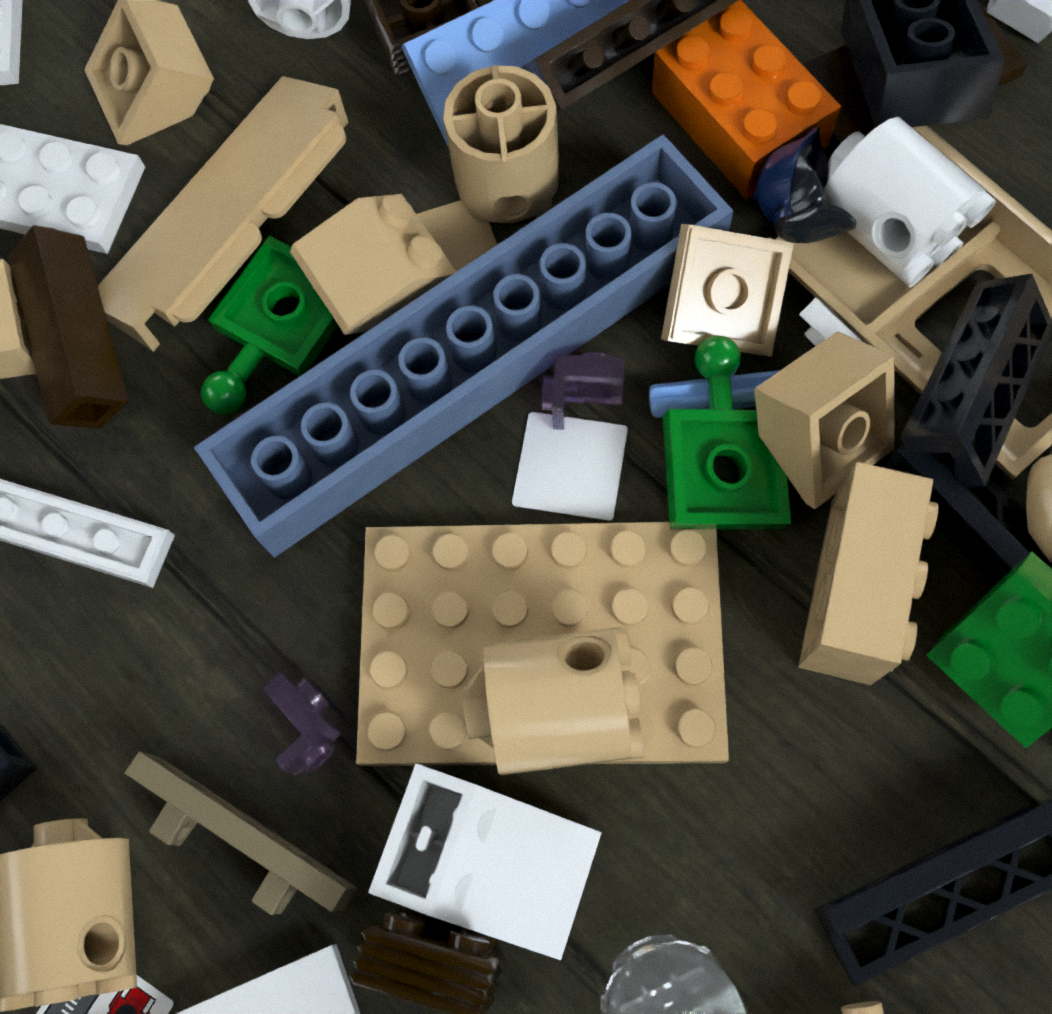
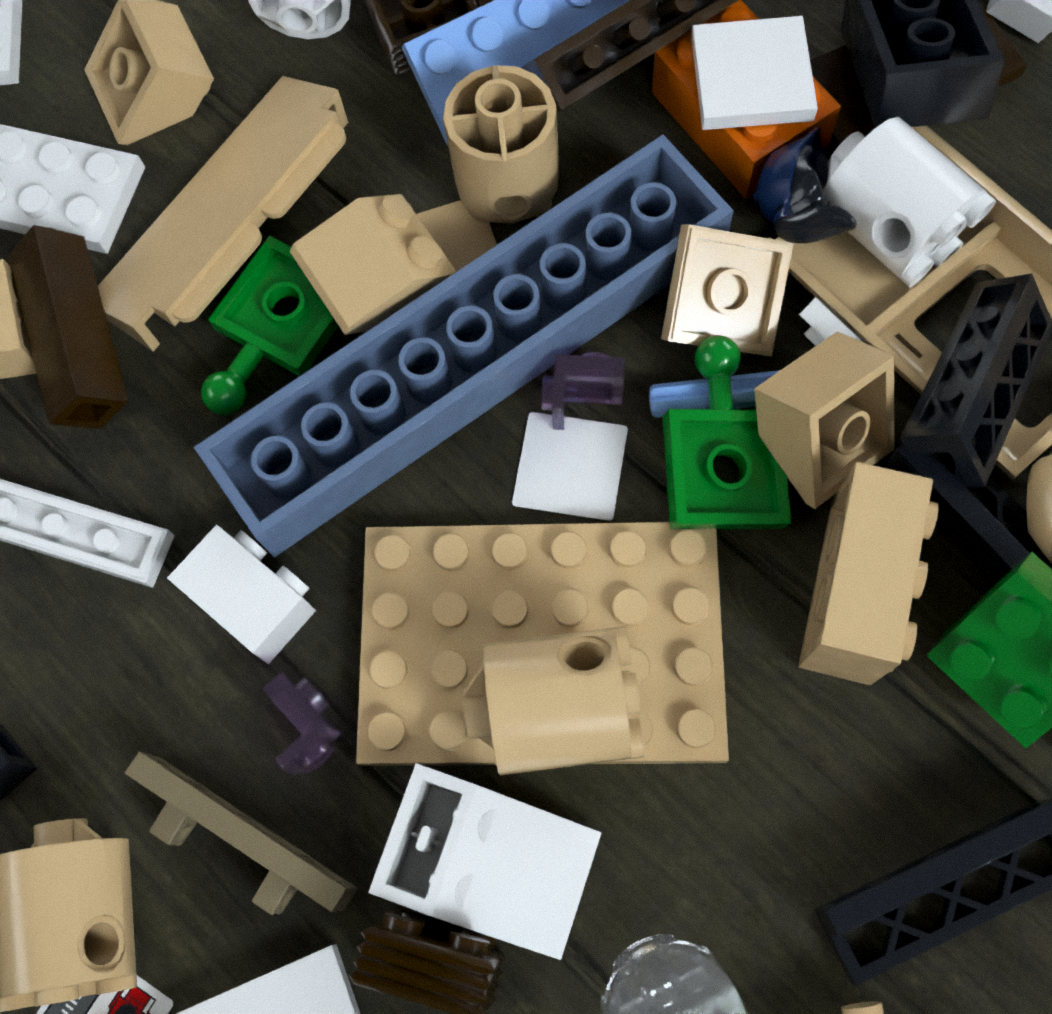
none -> white brick [167,524,316,664]
none -> white tile [691,16,818,130]

